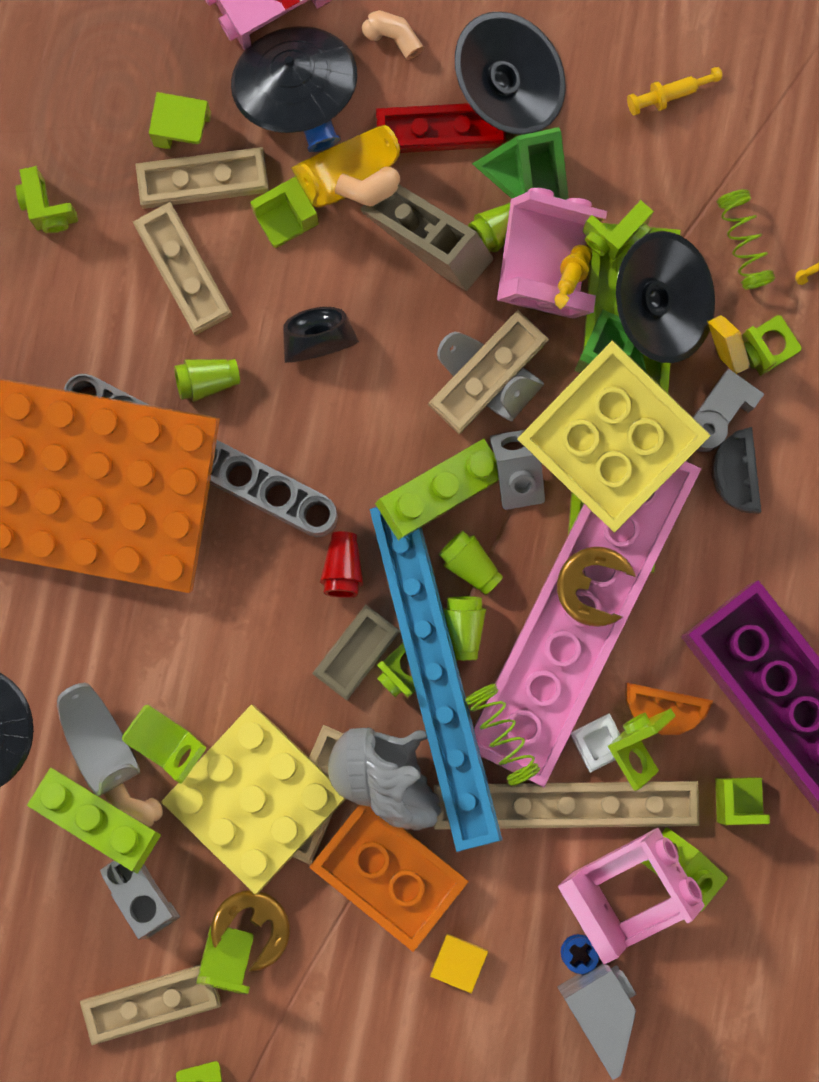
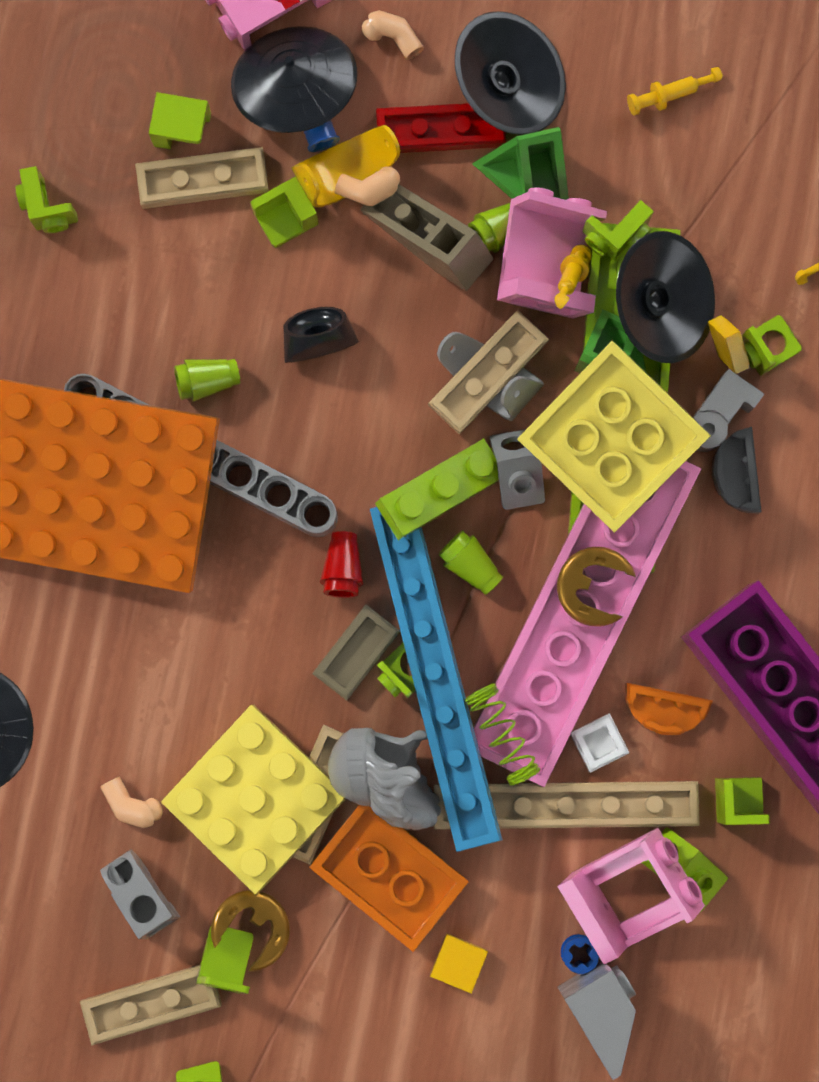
lime plate [27,767,161,874] -> none
light grey piece [57,683,140,796] -> none
lime bracket [122,705,206,784] -> none
tan tile [133,202,233,336] -> none
lime cone [443,596,486,661] -> none
lime bracket [608,708,675,791] -> none
lime piece [717,189,776,290] -> none

